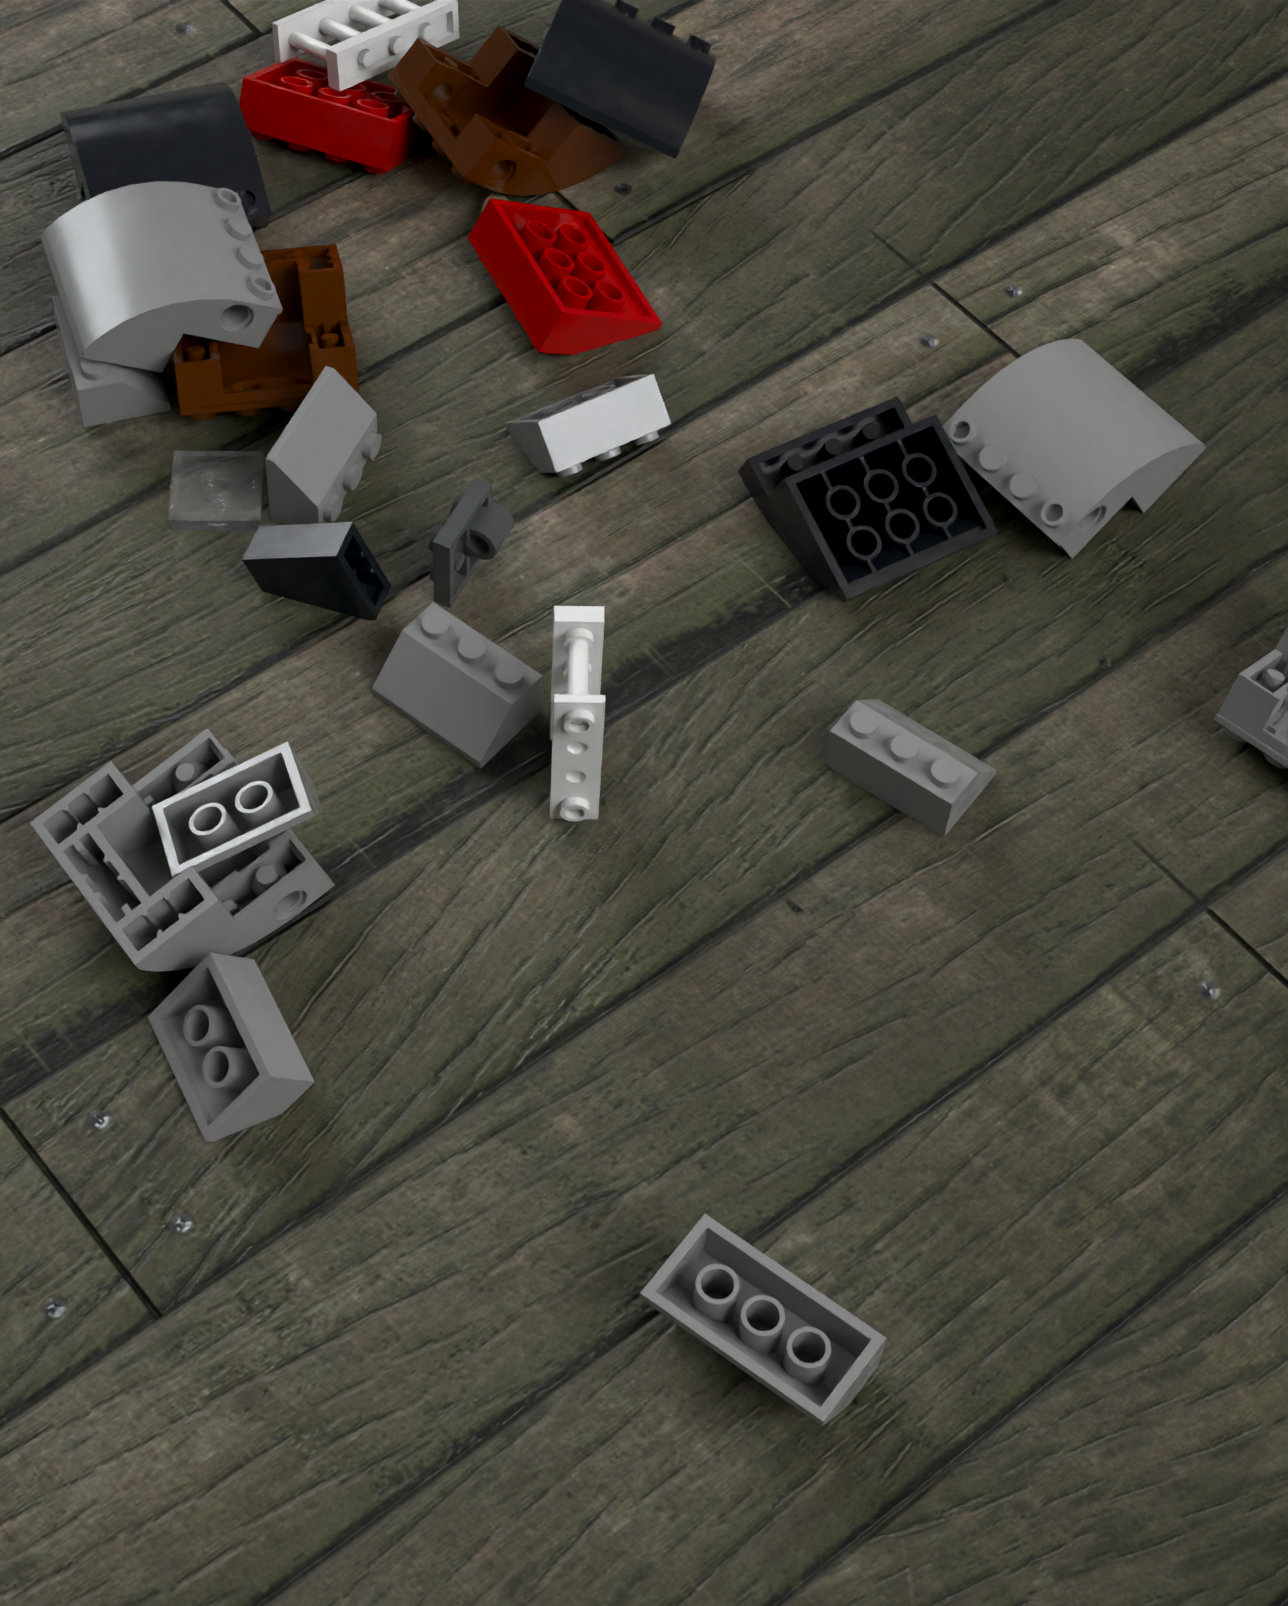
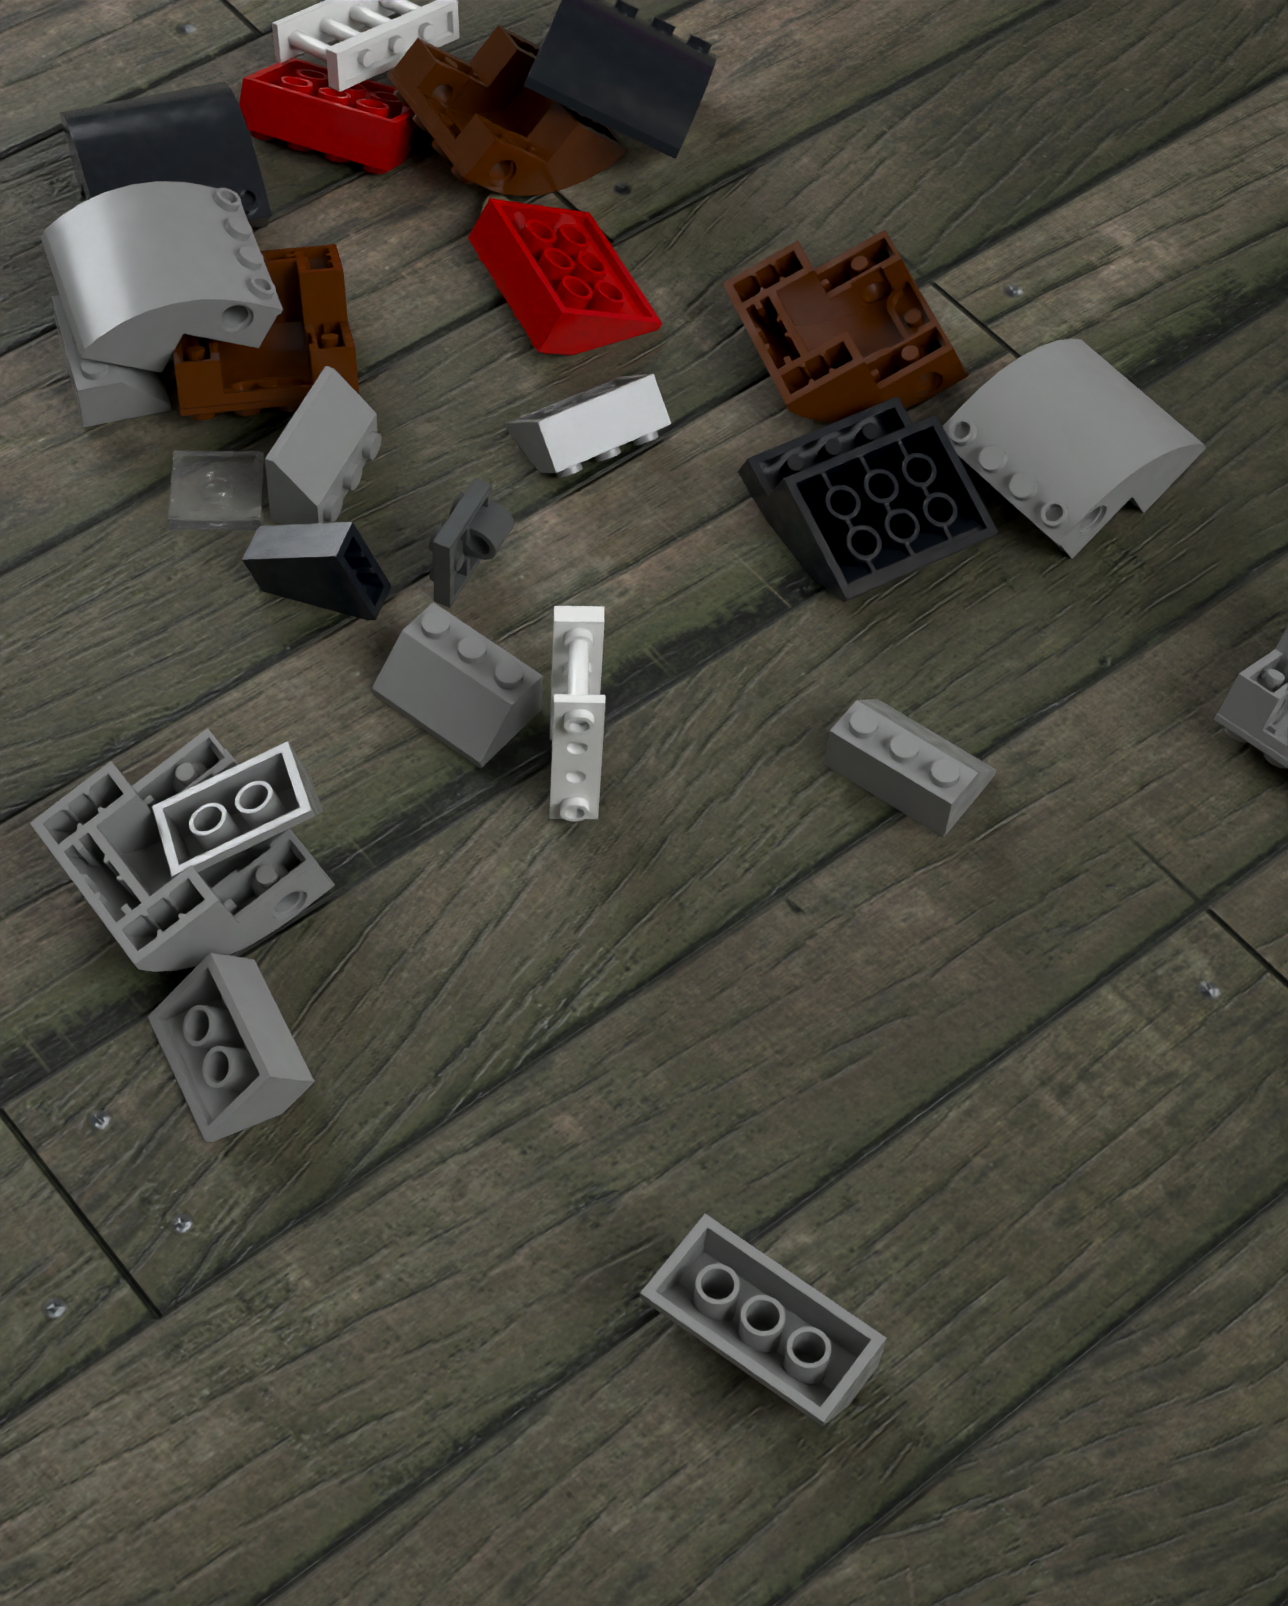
none -> reddish brown slope [722,230,969,422]

